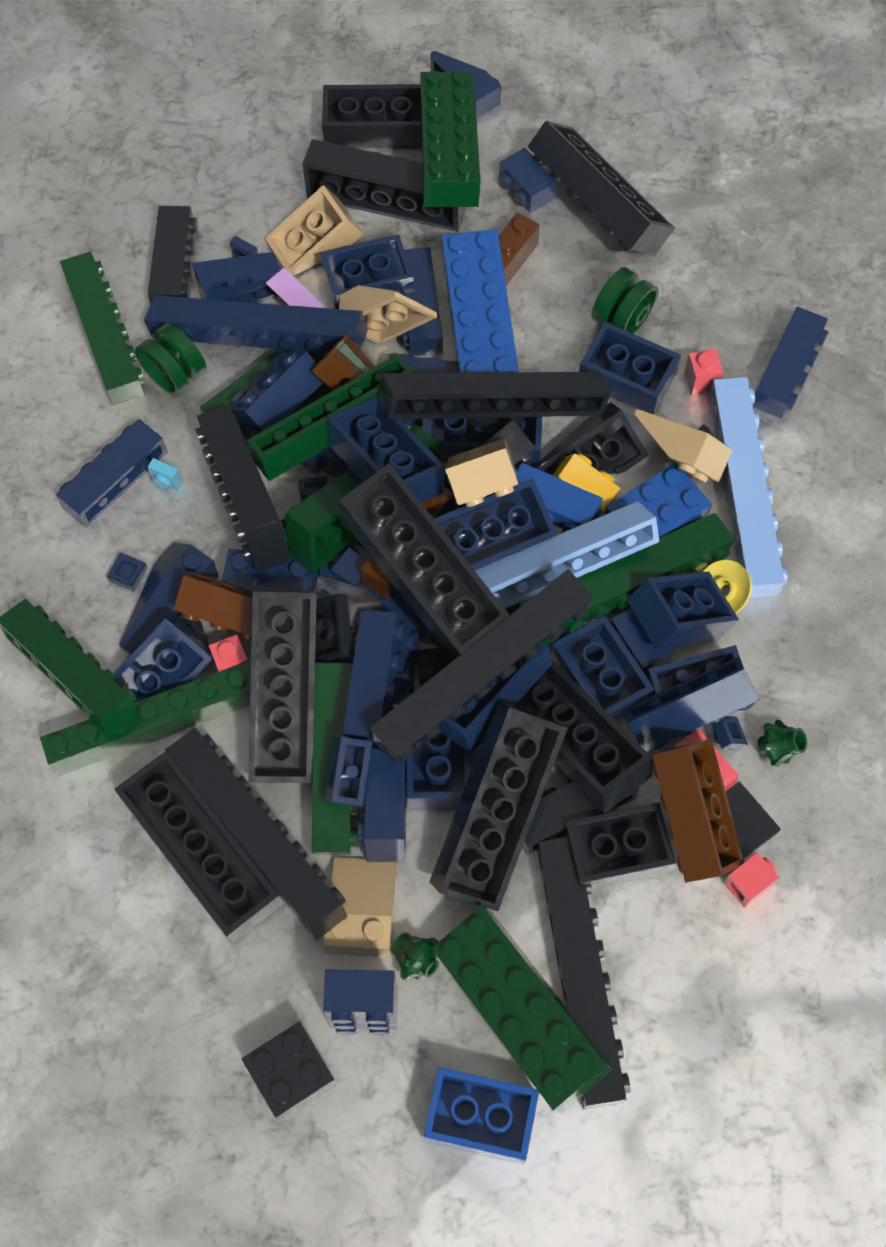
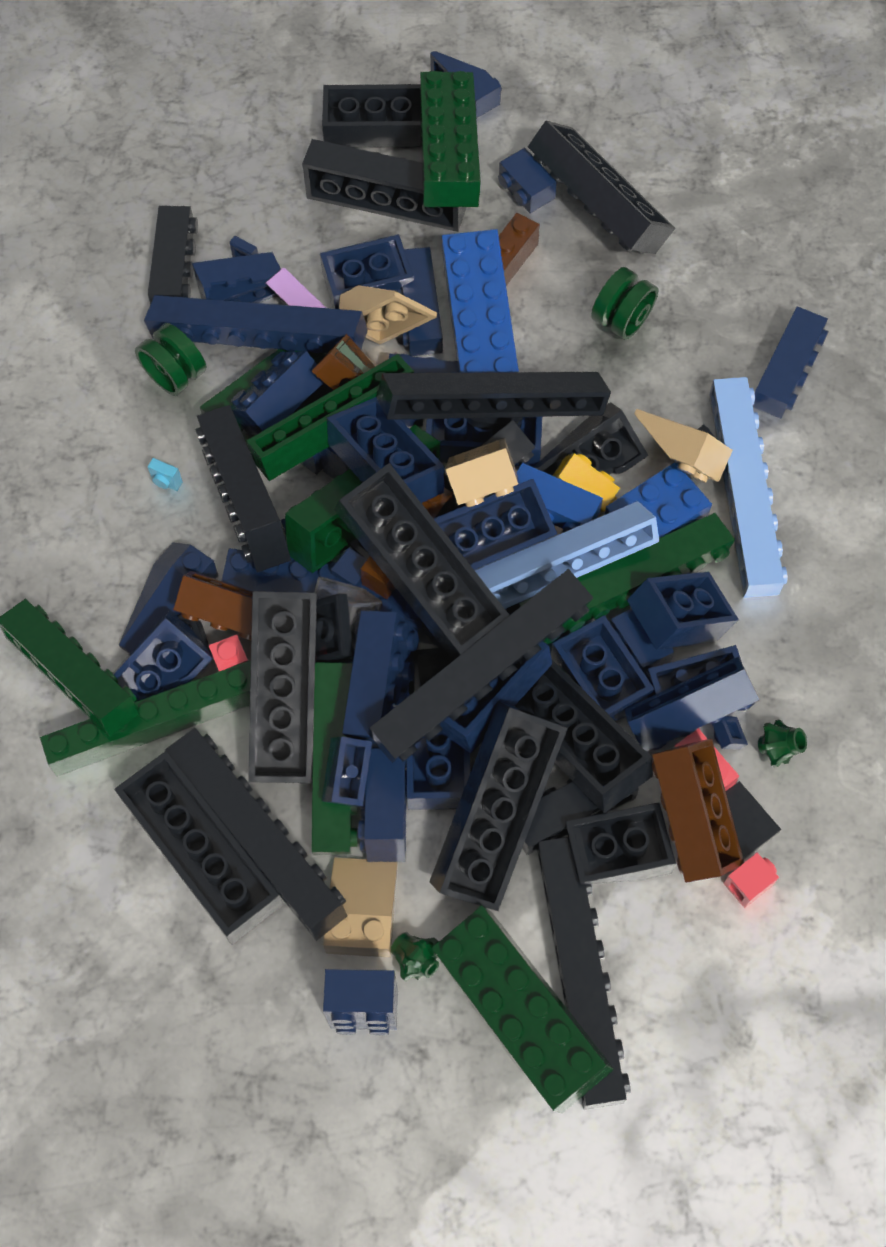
dark blue brick [55,419,168,528] -> none
dark green brick [60,251,146,406] -> none
dark blue tile [106,553,148,592] -> none
black brick [241,1021,337,1123] -> none
tan slope [264,185,364,276] -> none
dark blue tile [298,476,327,502] -> none
blue brick [423,1067,539,1164] -> none
dark blue brick [579,322,681,415] -> none
coral brick [684,349,724,395] -> none
light yellow dish [703,560,752,614] -> none

